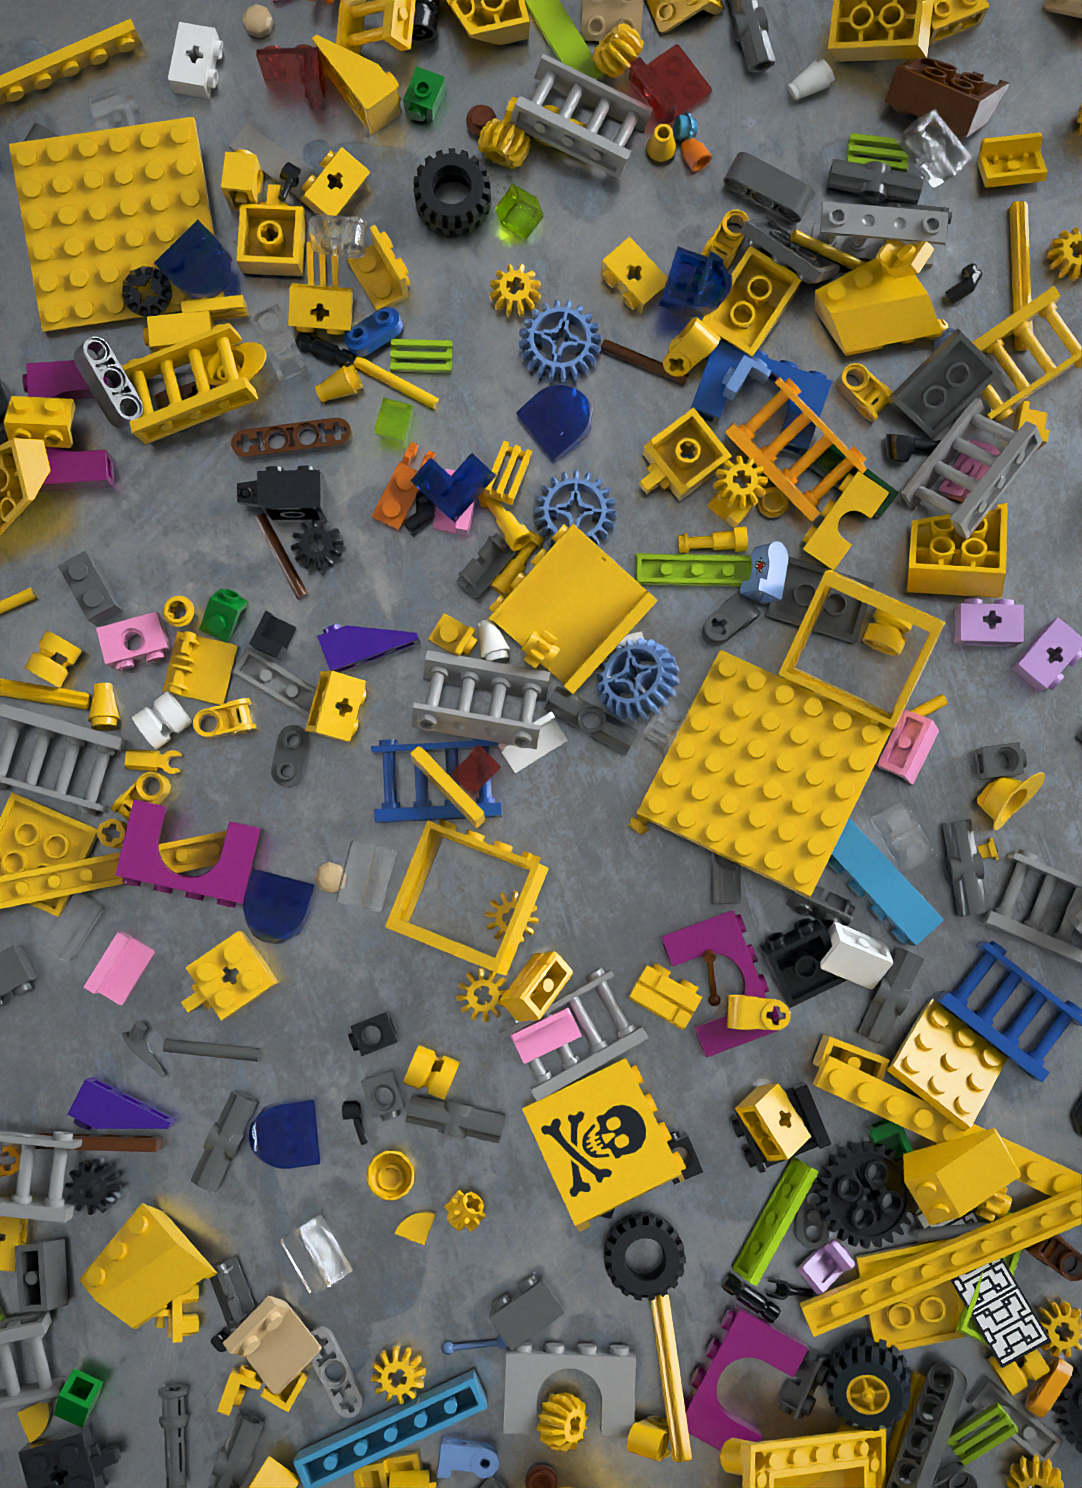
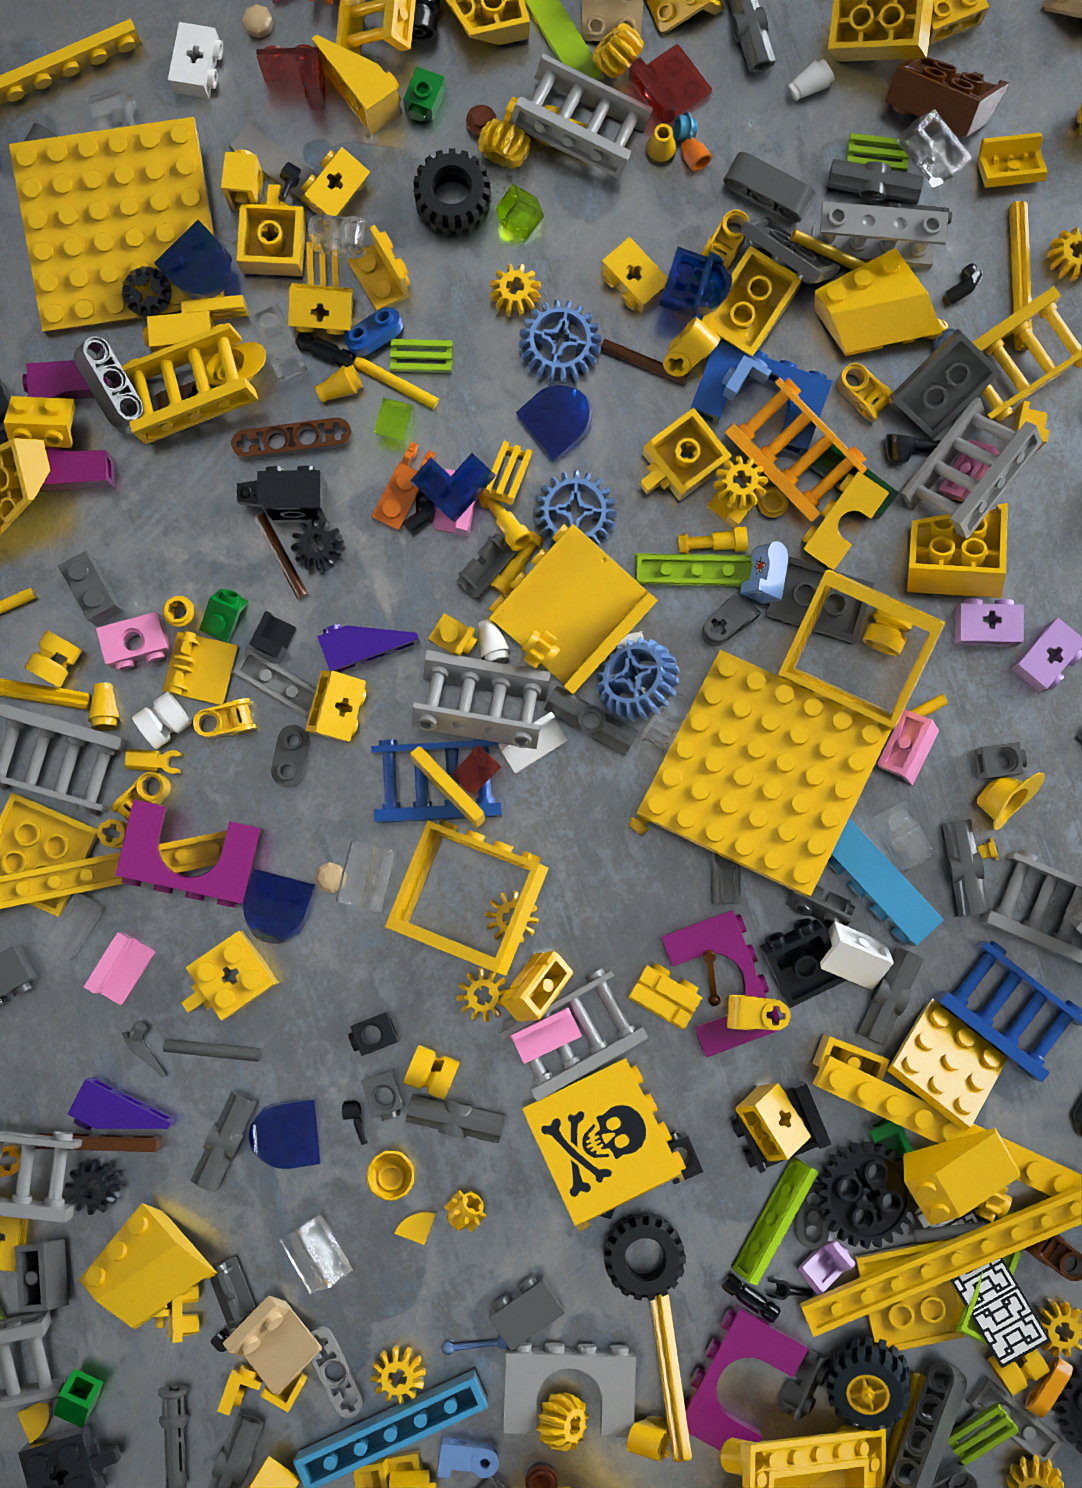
yellow bracket [876,240,934,279] -> none

